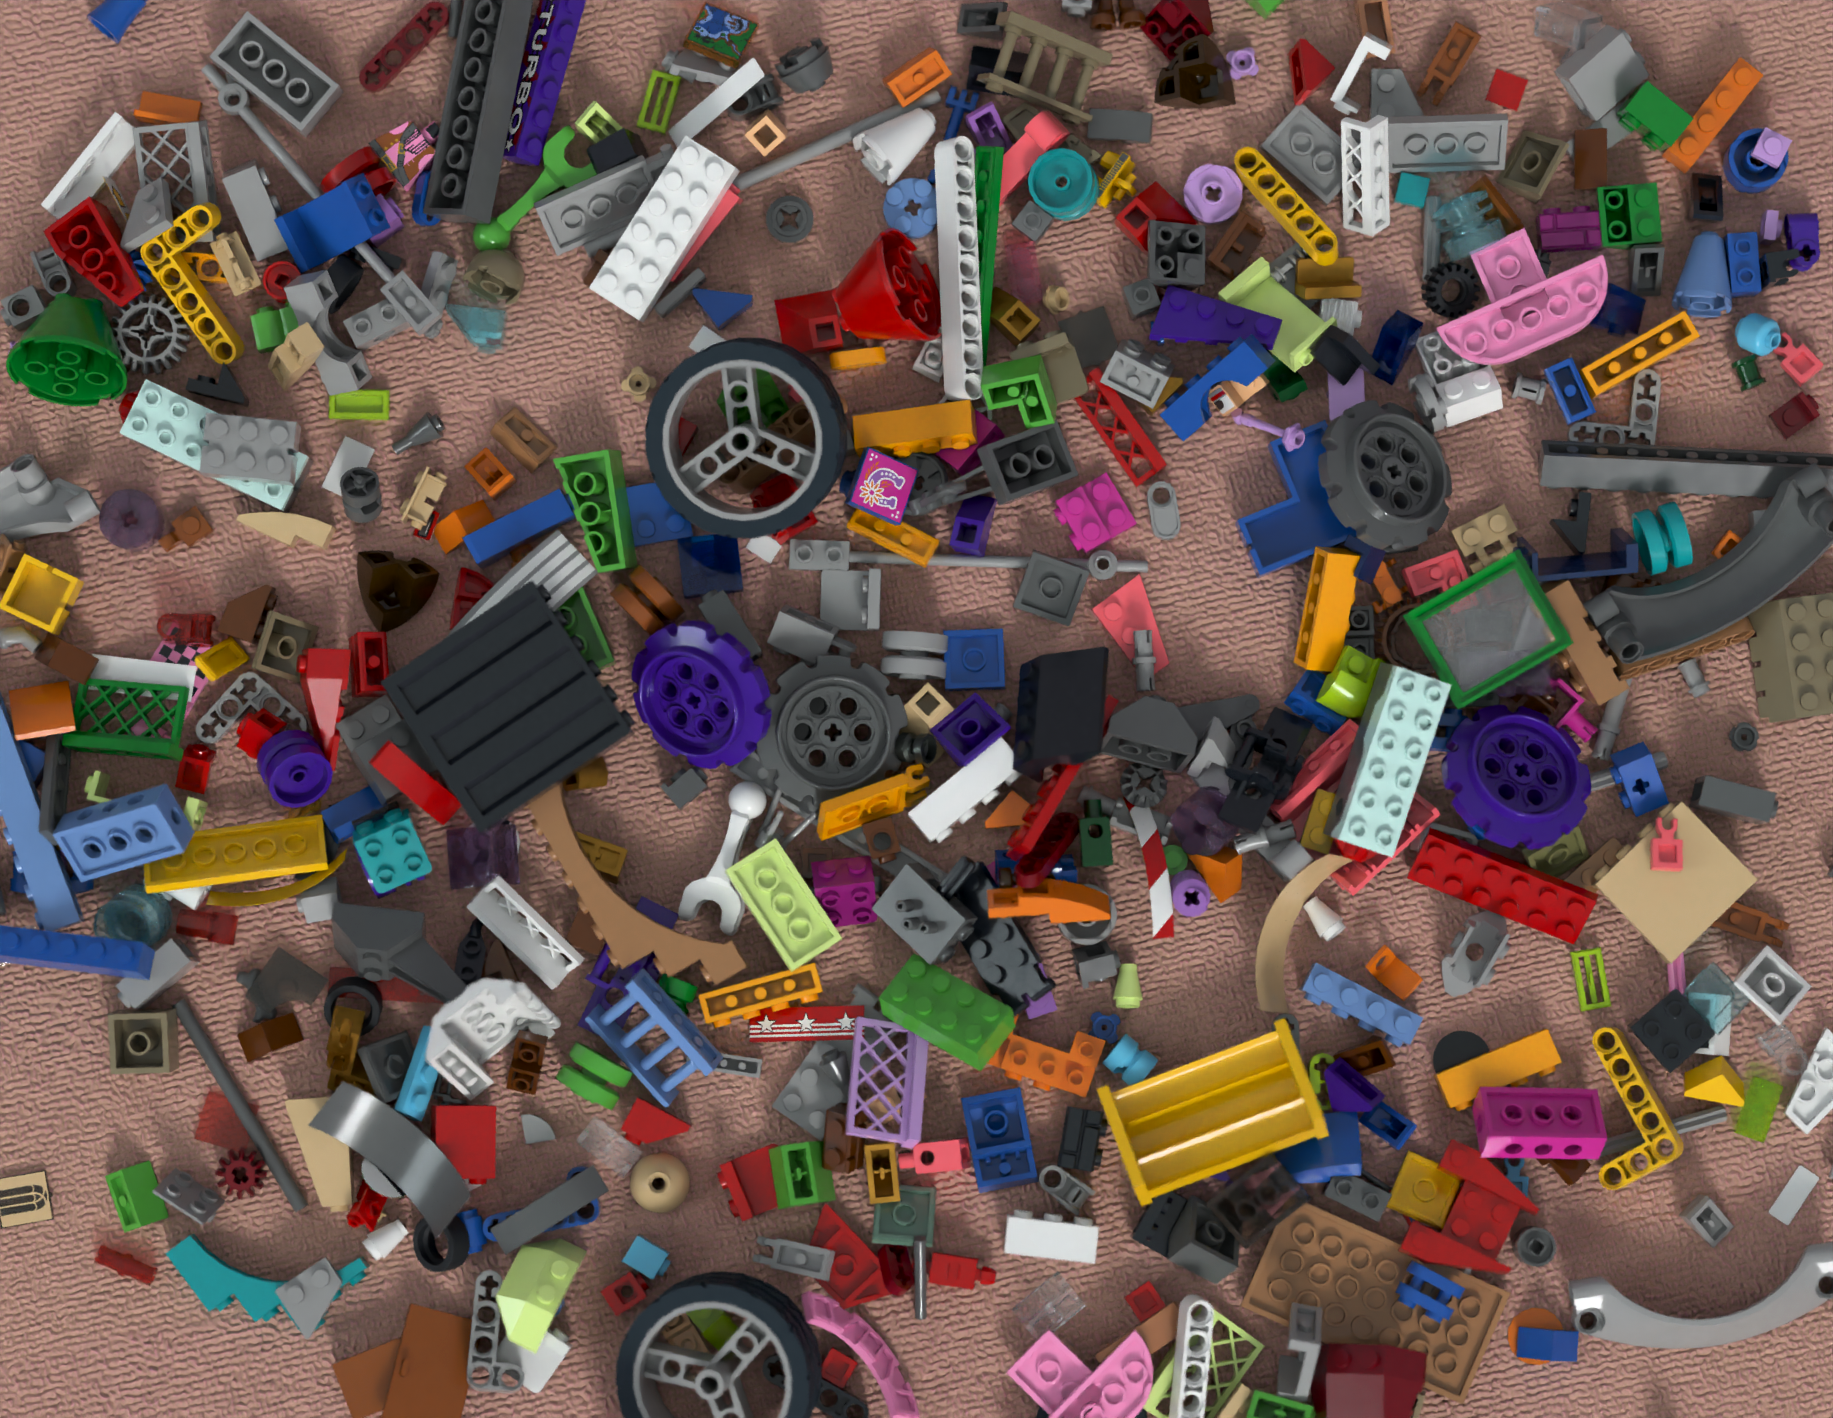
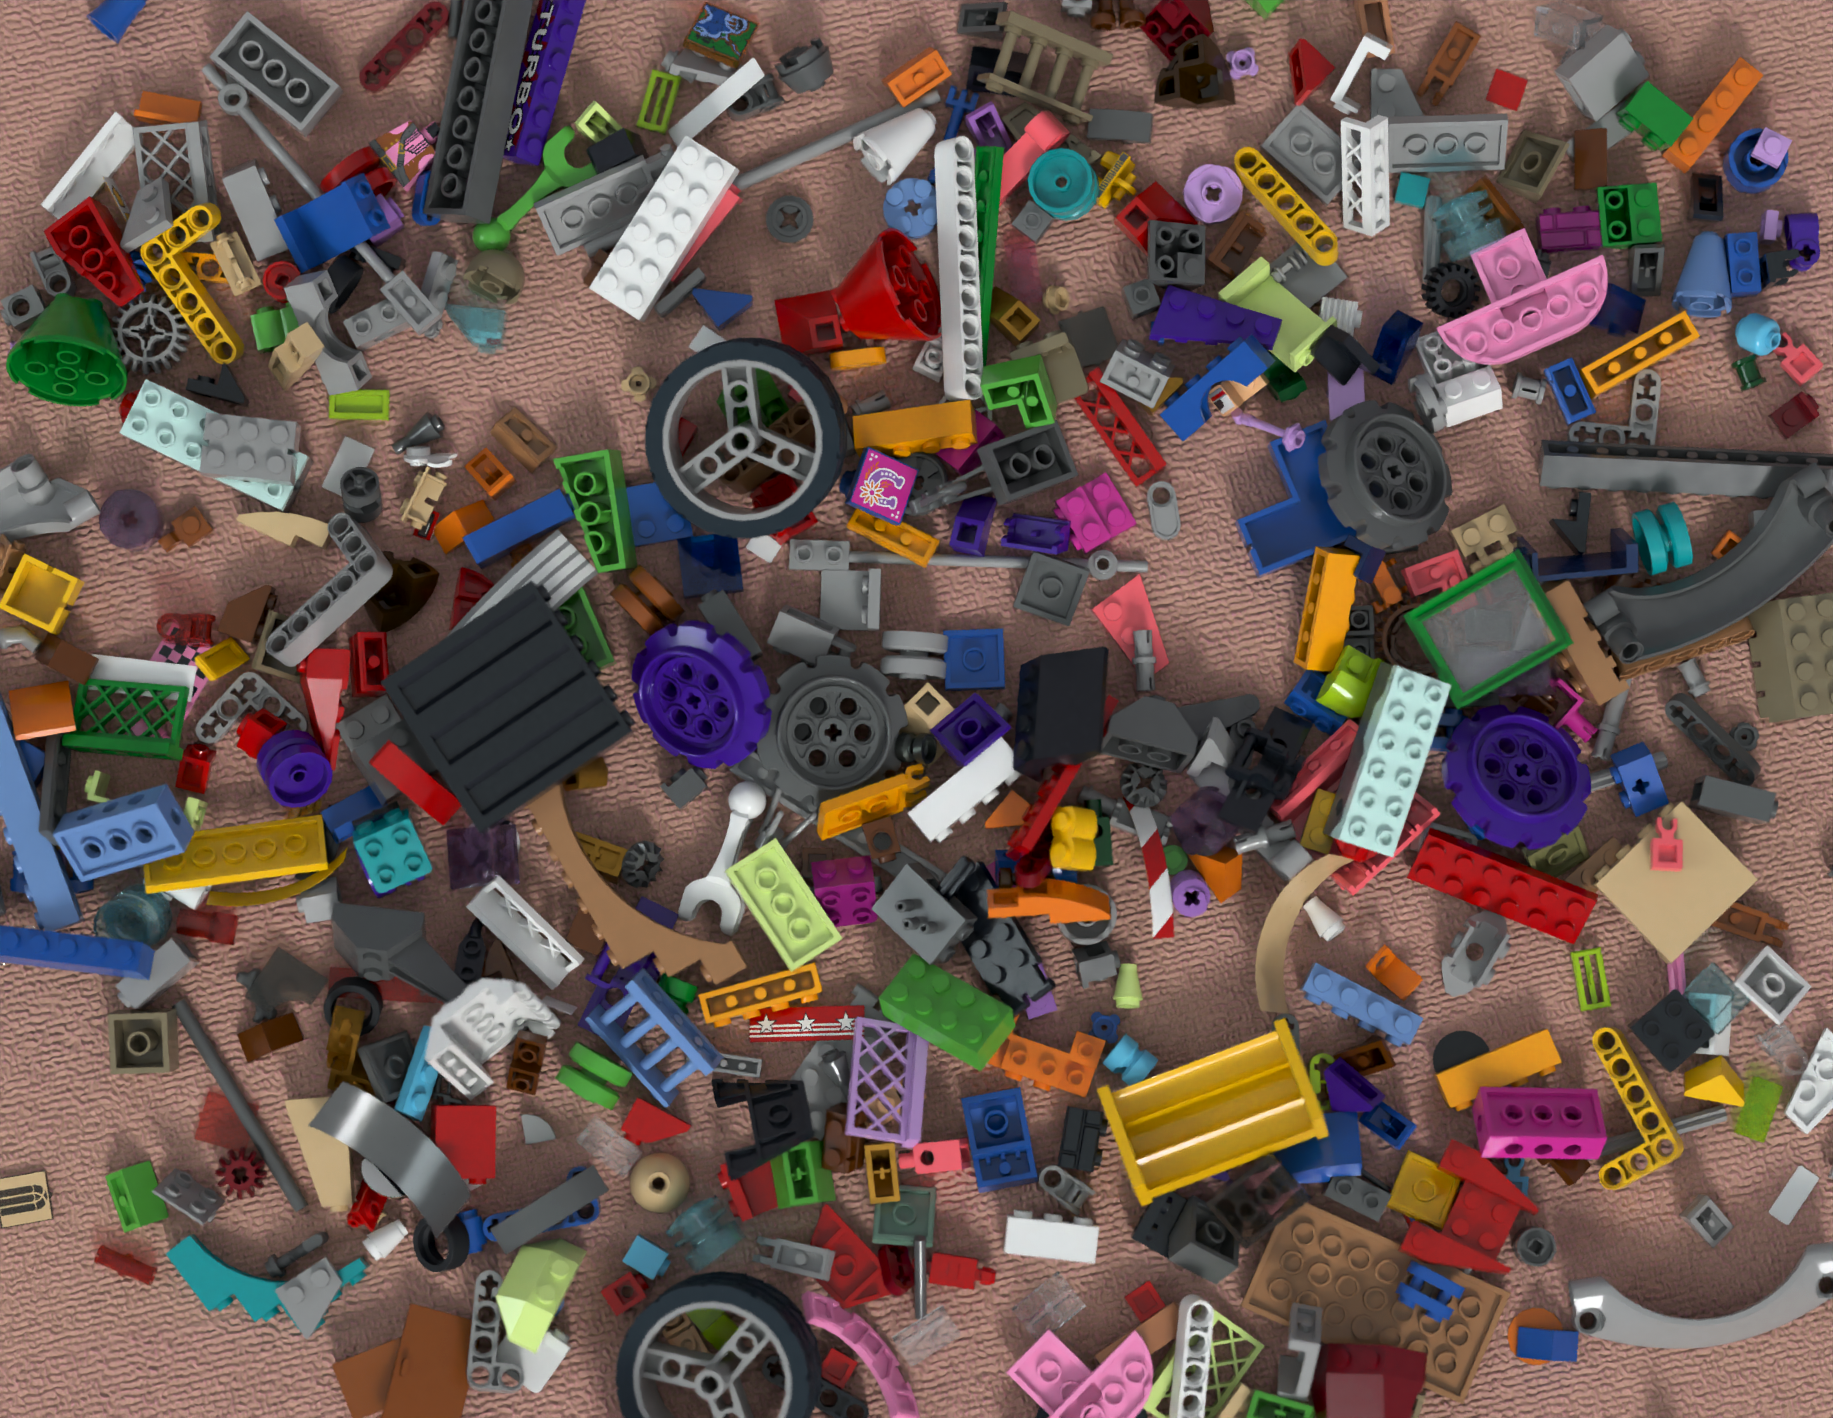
light nougat brick [744,109,788,157] -> none
pearl gold panel [1295,256,1362,300] -> none
none -> dark grey hinge [264,1231,329,1278]
none -> light grey beam [266,512,393,667]
none -> white plate [404,446,457,468]
none -> white sticker [542,995,578,1015]
none -> dark grey gear [622,841,664,888]
none -> clear light blue wheel [665,1194,746,1274]
none -> black wing [711,1079,815,1181]
none -> light grey pin [851,390,891,416]
none -> clear panel [892,1305,961,1366]
none -> dark purple hinge [1001,513,1071,555]
none -> yellow brick [1050,807,1097,871]
none -> dark grey beam [1665,693,1761,786]

